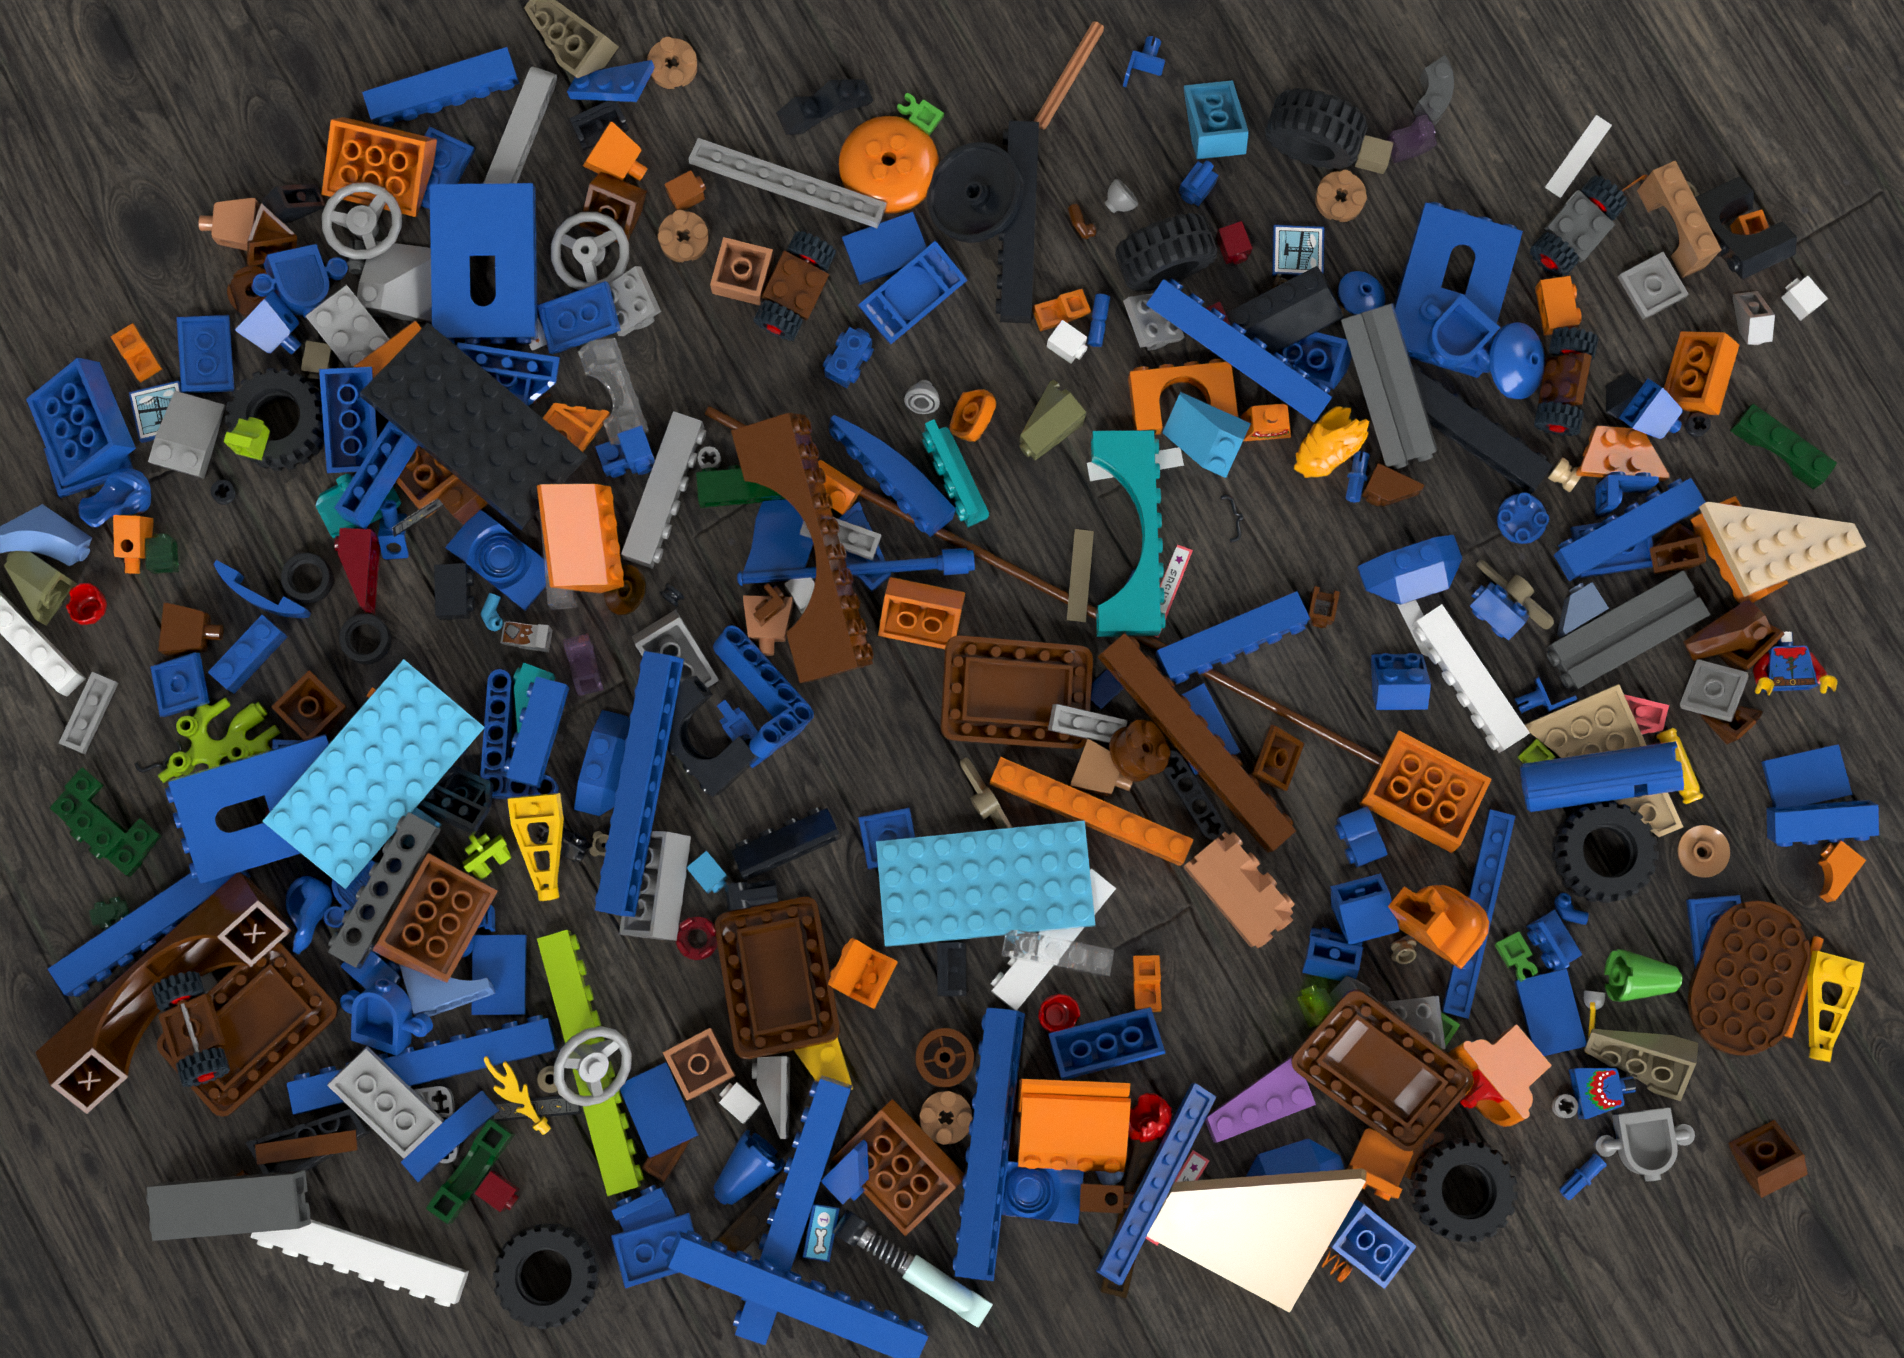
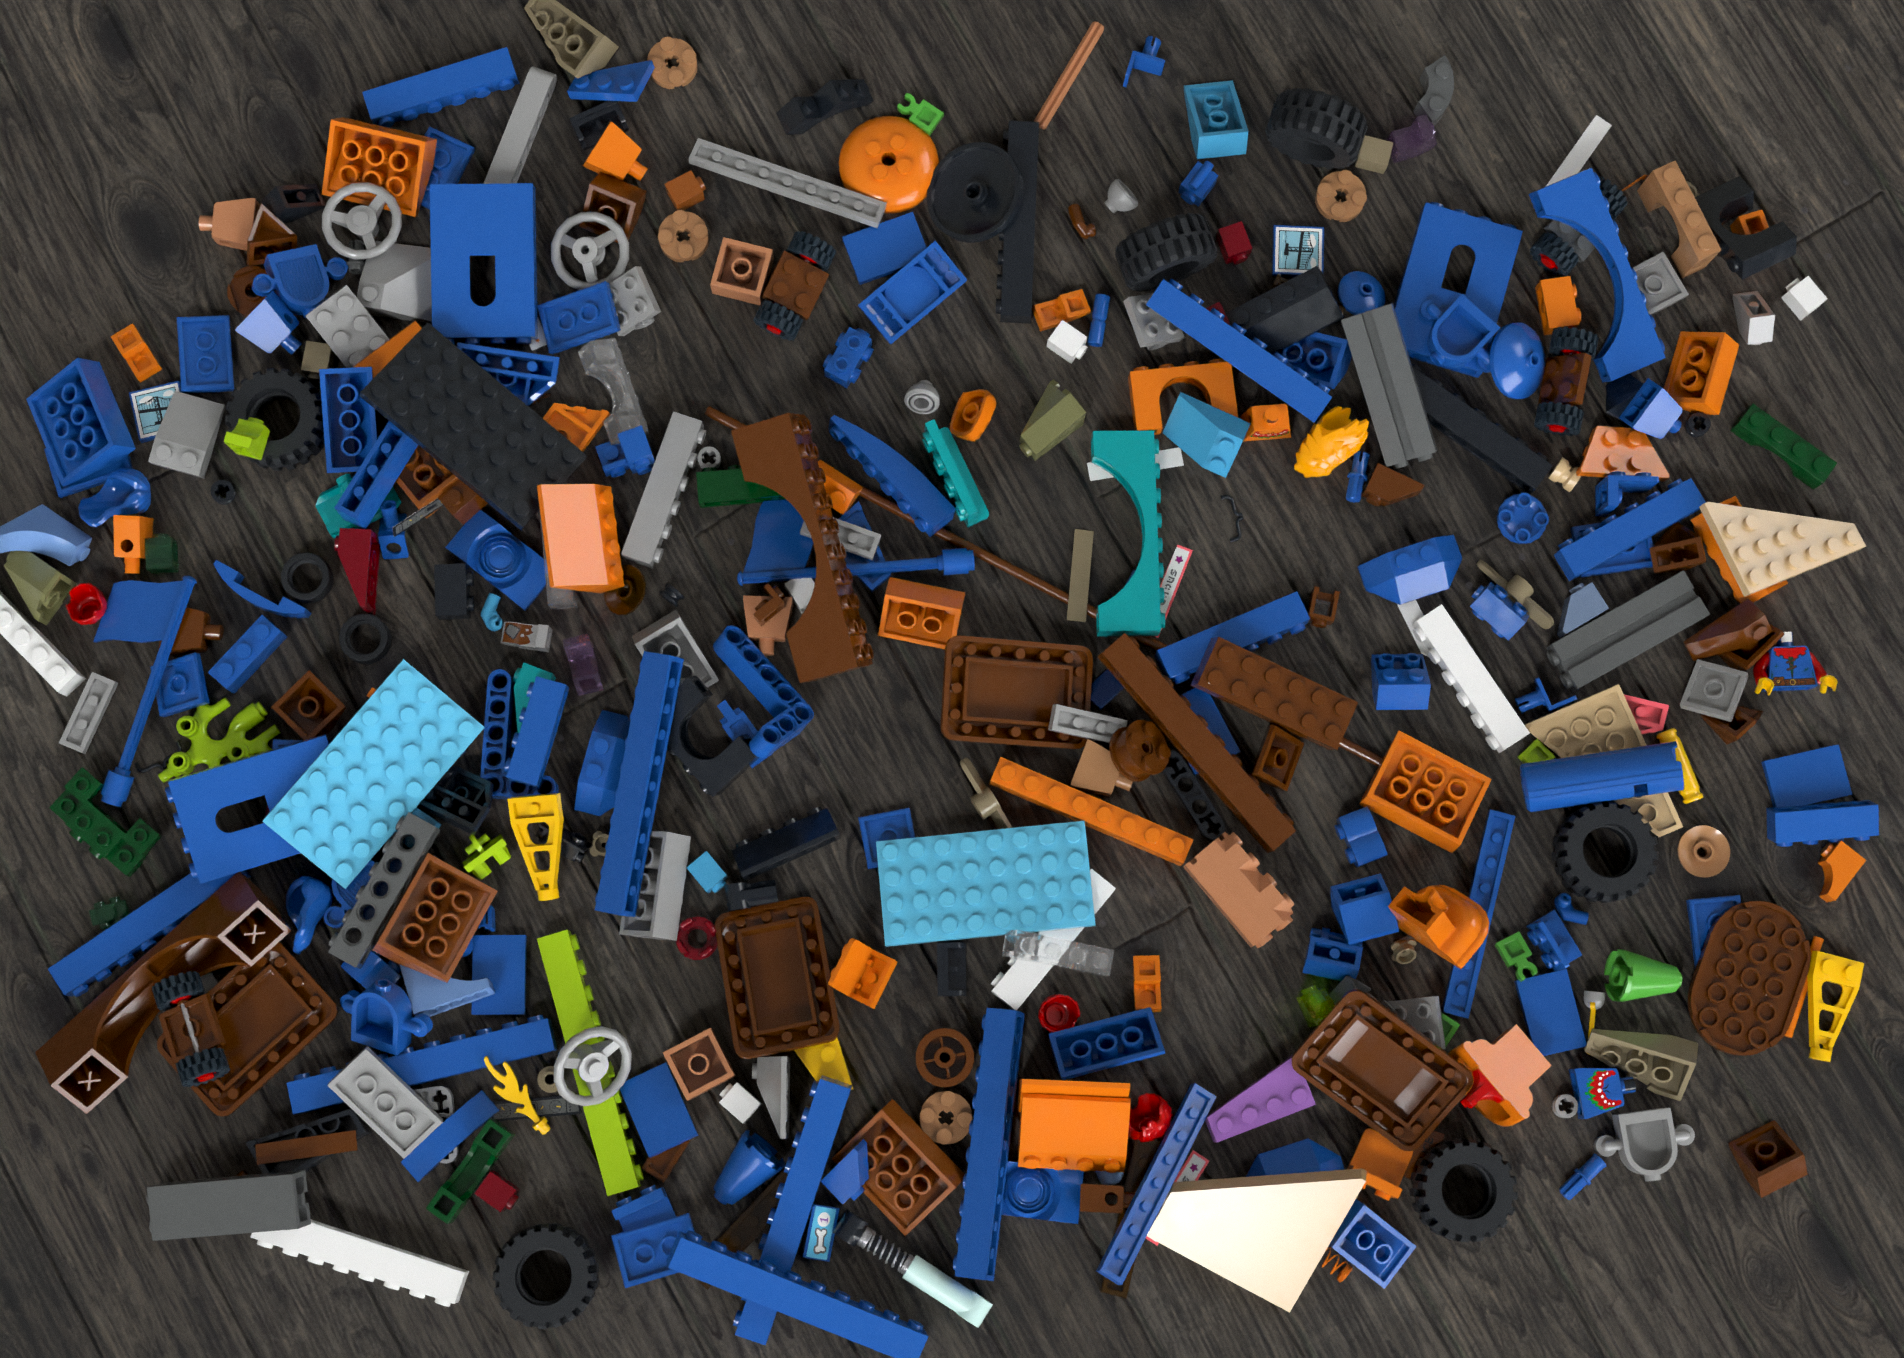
none -> blue flag [93,576,197,807]
none -> reddish brown brick [1191,637,1358,750]
none -> blue arch [1529,168,1666,383]

